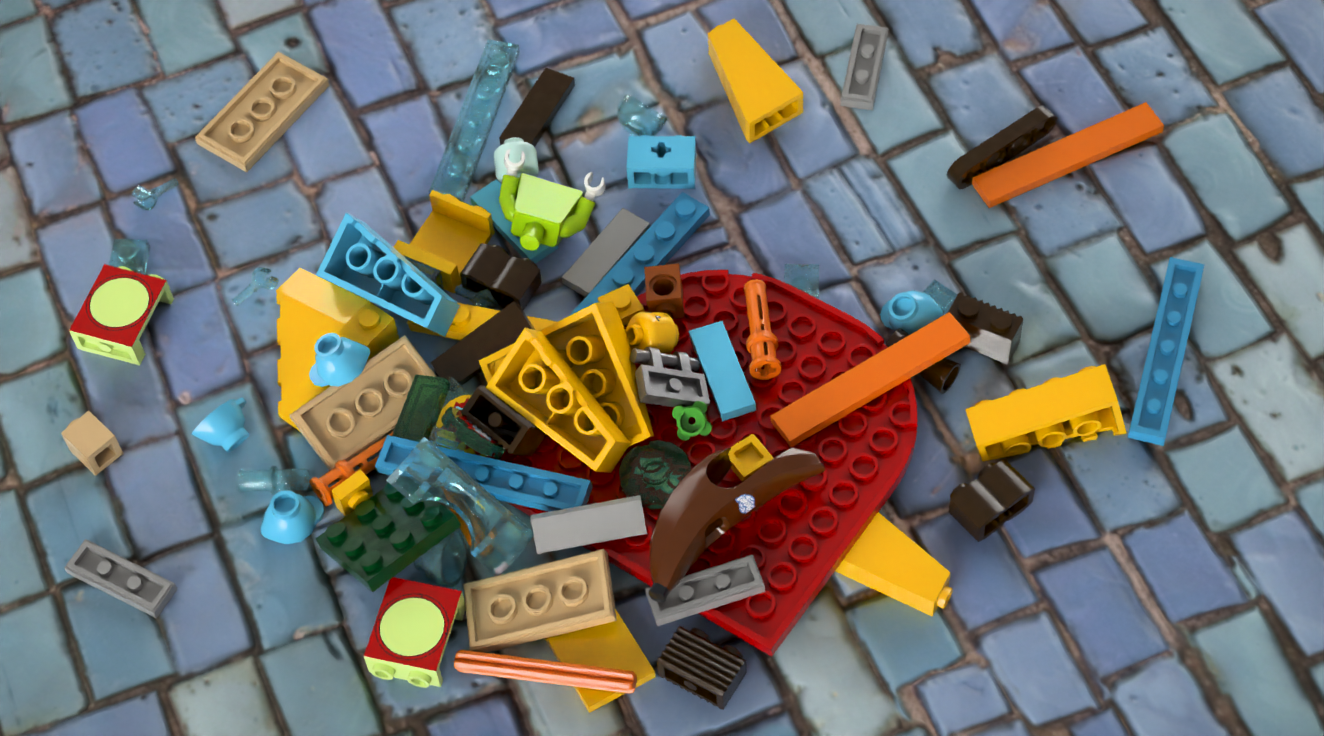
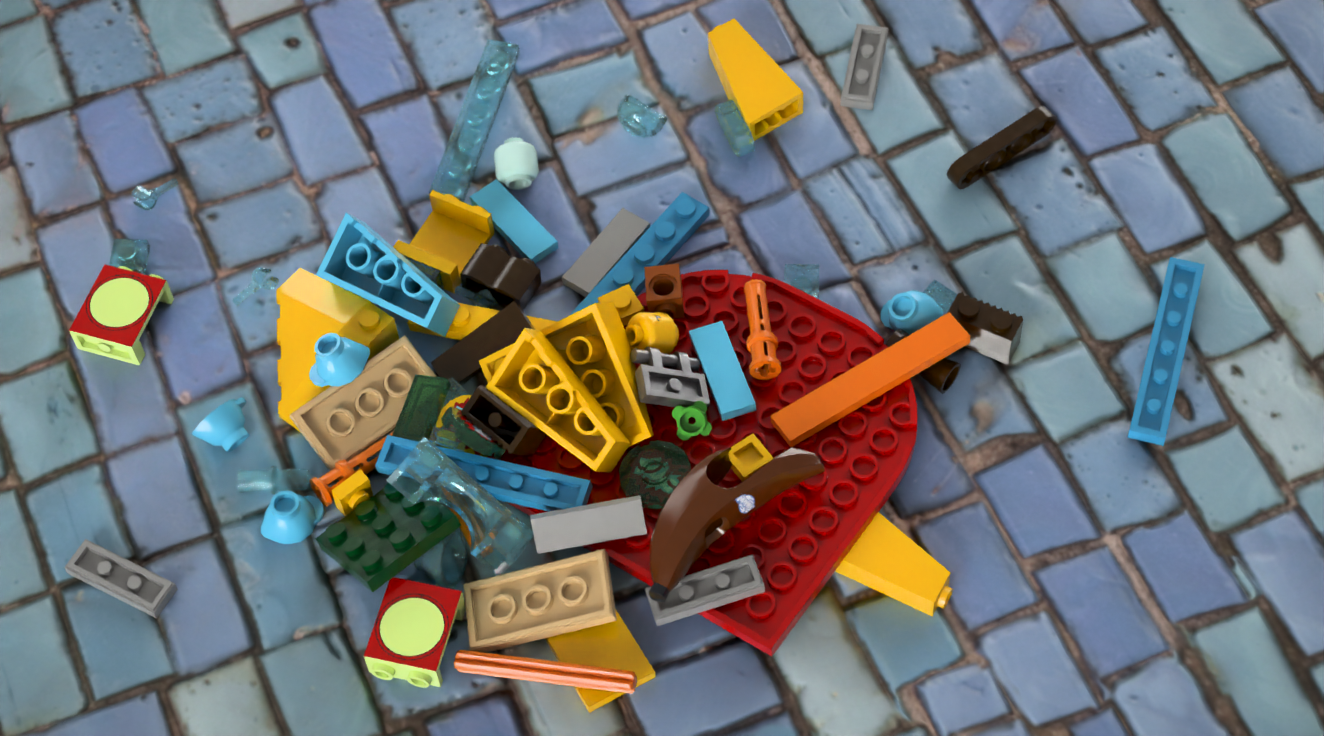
tan brick [61,411,124,476] -> none
tan tile [195,51,330,172] -> none
dark brown tile [499,67,575,147] -> none
lime torso [499,149,606,251] -> none
medium azure brick [626,135,696,189] -> none
dark brown brick [657,626,747,709] -> none
dark brown brick [949,459,1035,542] -> none
yellow wedge [965,364,1127,461] -> none
orange tile [972,102,1164,208] -> none
none -> clear light blue beam [715,100,755,157]

